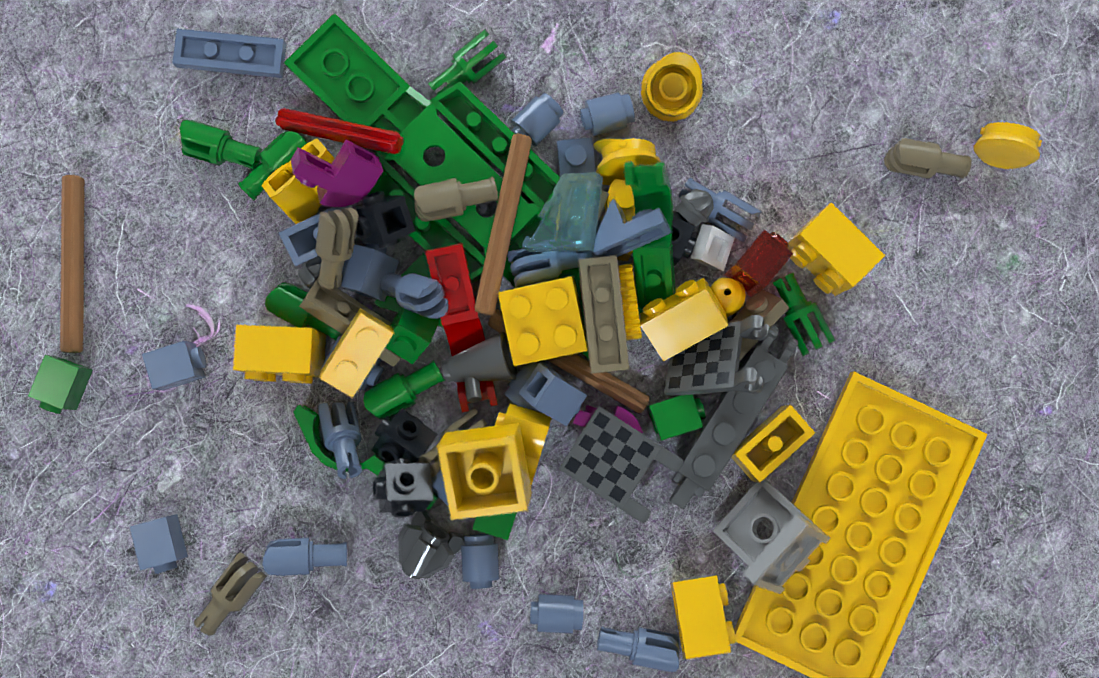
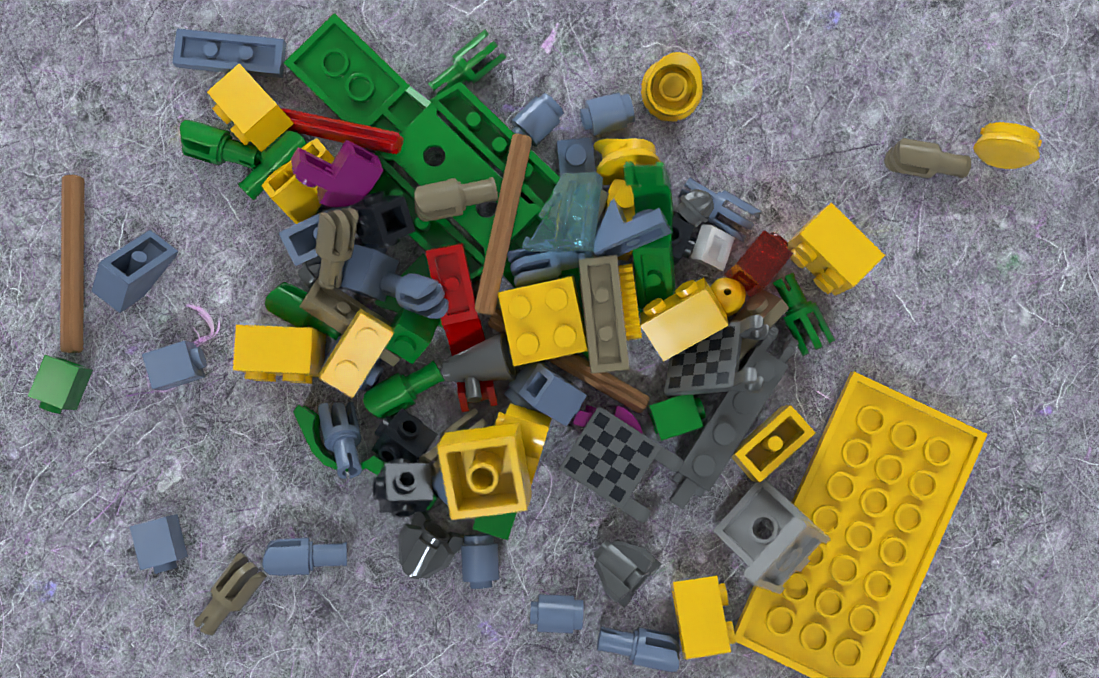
none -> sand blue slope [92,230,178,313]
none -> yellow brick [207,63,294,152]
none -> dark grey brick [594,539,662,607]

